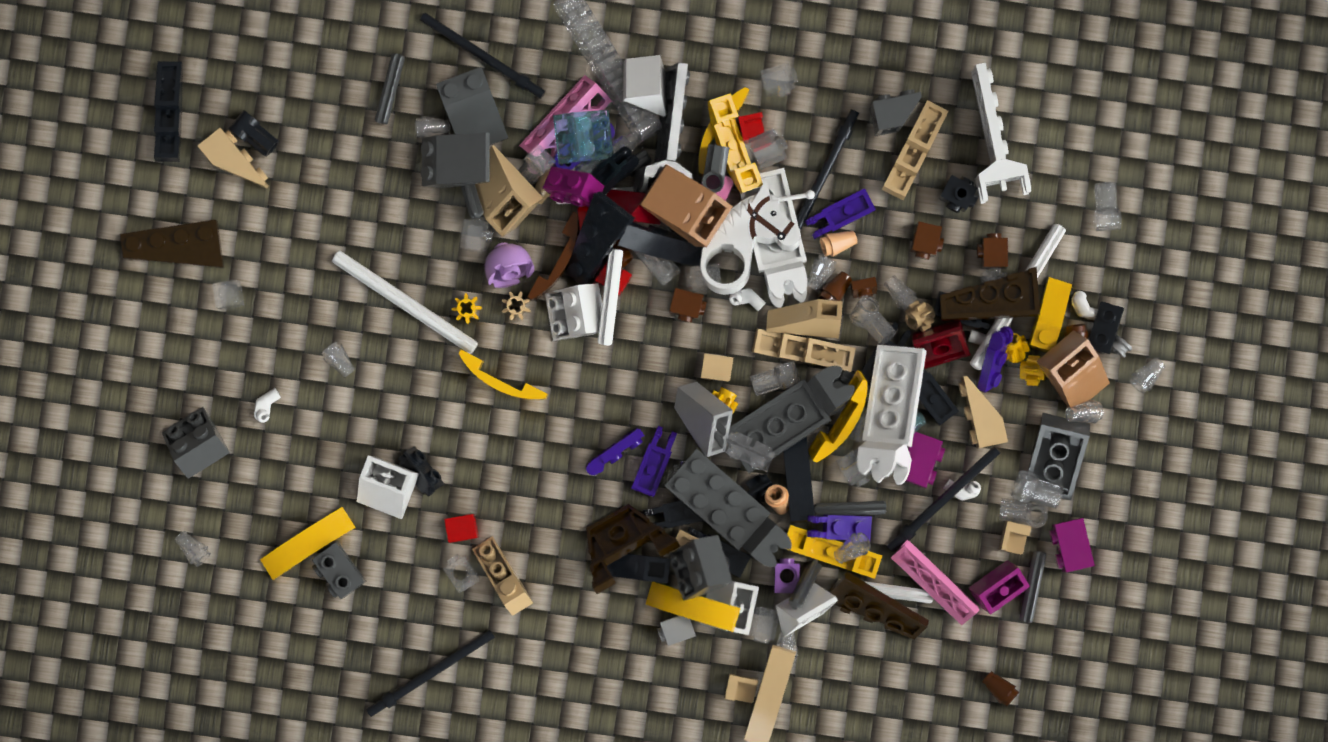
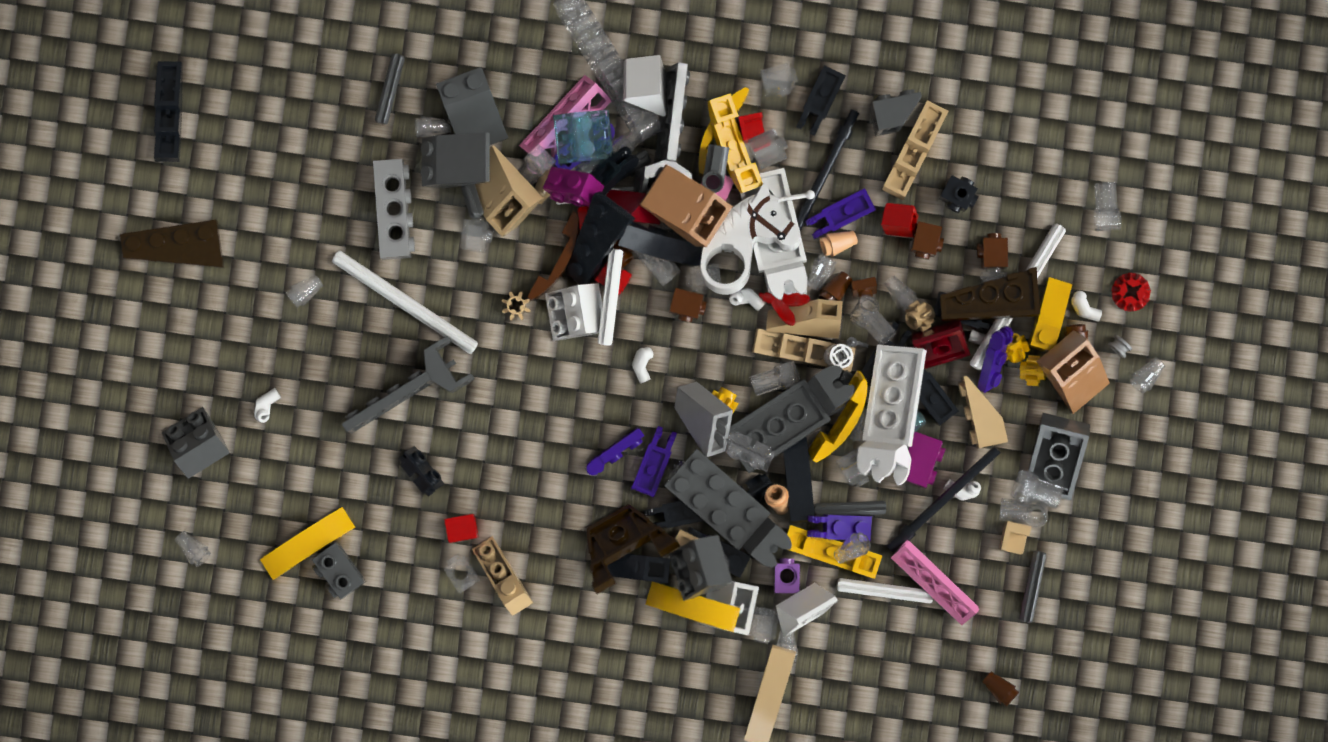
tan slope [198,128,269,189] -> none
clear brick [212,280,245,310] -> none
black piece [228,110,279,157] -> none
clear cone [321,341,356,378] -> none
white slope [357,455,419,519] -> none
black bar [366,630,495,717] -> none
black bar [420,12,546,99] -> none
yellow gear [451,293,482,324] -> none
yellow slope [458,350,548,400] -> none
lavender cylinder [484,242,534,288] -> none
light grey brick [657,615,696,646] -> none
tan panel [701,353,733,382] -> none
tan panel [724,673,759,703] -> none
dark grey axle [788,559,822,610] -> none
dark brown wing [828,572,929,640] -> none
magenta brick [969,560,1030,615] -> none
white hinge [971,63,1031,204] -> none
magenta brick [1049,518,1095,573] -> none
clear cone [1065,399,1103,424] -> none
black hinge [1089,301,1124,354] -> none
none -> clear cone [286,275,323,308]
none -> dark grey hinge [342,336,475,433]
none -> light grey brick [373,159,415,260]
none -> white arm [632,347,653,384]
none -> red piece [758,292,810,326]
none -> black hinge [796,65,846,136]
none -> white wheel [824,344,853,368]
none -> flat silver piece [832,337,868,348]
none -> red panel [881,203,918,238]
none -> red gear [1112,273,1151,312]

